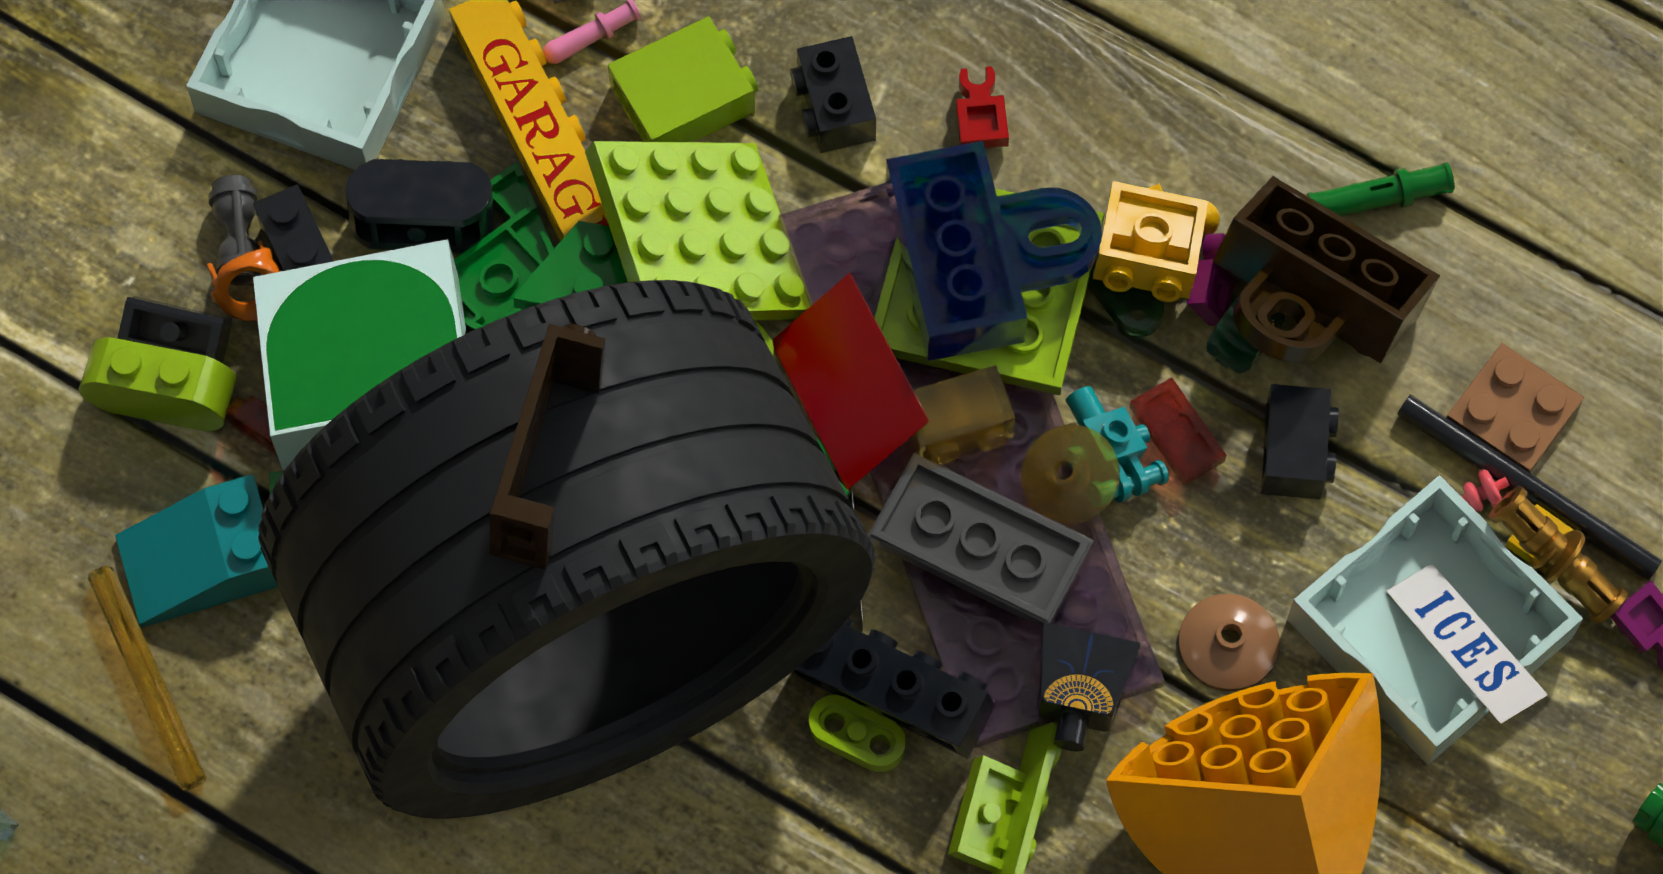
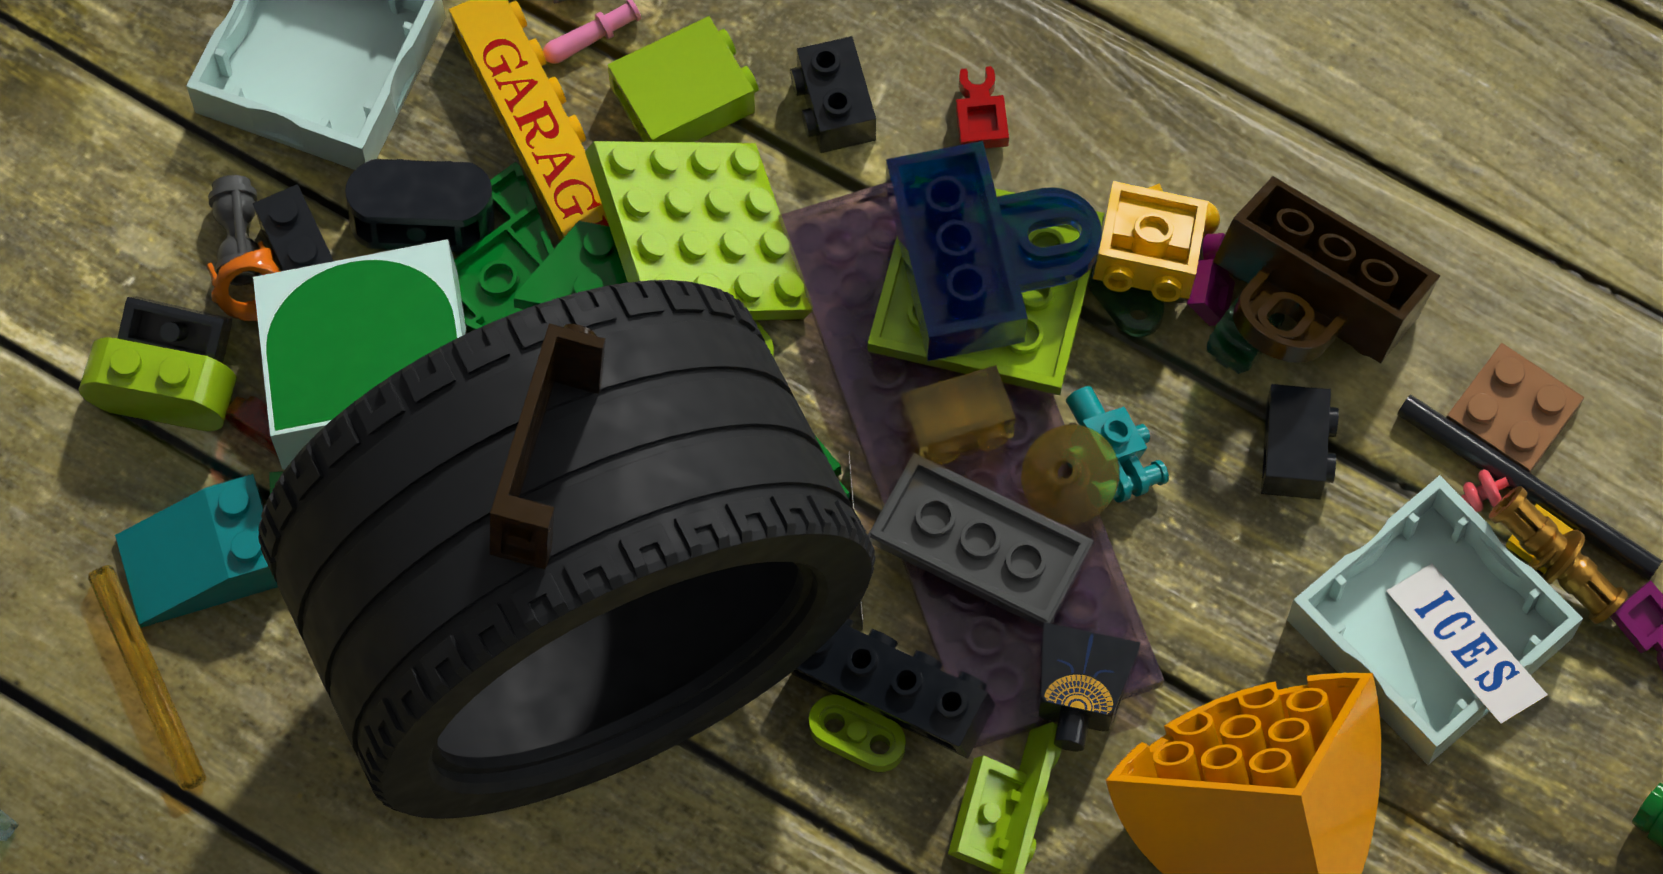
red sticker [772,273,930,490] -> none
clear red plate [1129,377,1227,486] -> none
medium nougat dish [1178,594,1280,691] -> none
green pin [1307,162,1455,216] -> none

